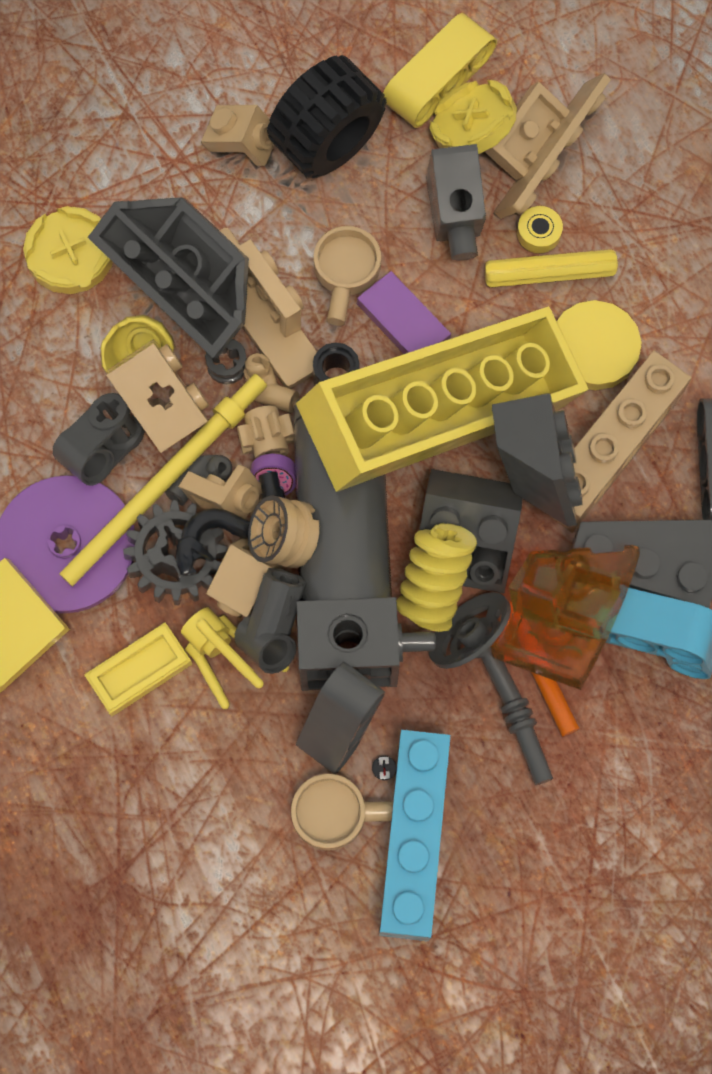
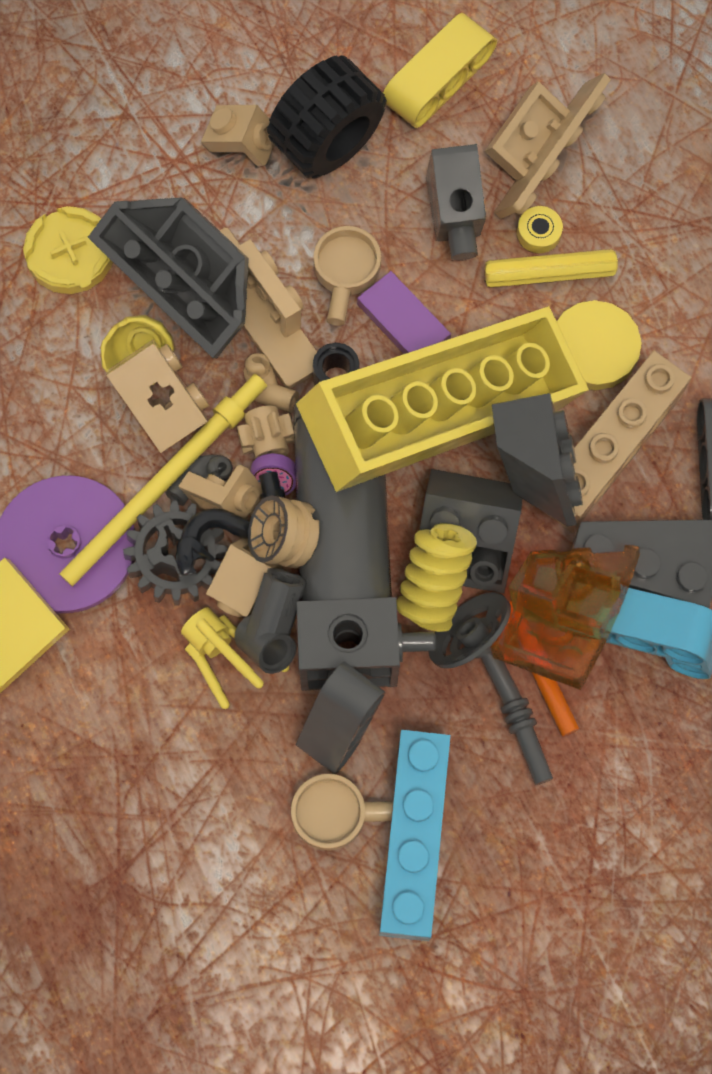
dark grey piece [52,393,145,486] -> none
light yellow tile [84,622,192,717] -> none
dark grey bush [205,339,247,385] -> none
black piece [372,756,396,781] -> none
light yellow tile [430,80,517,154] -> none

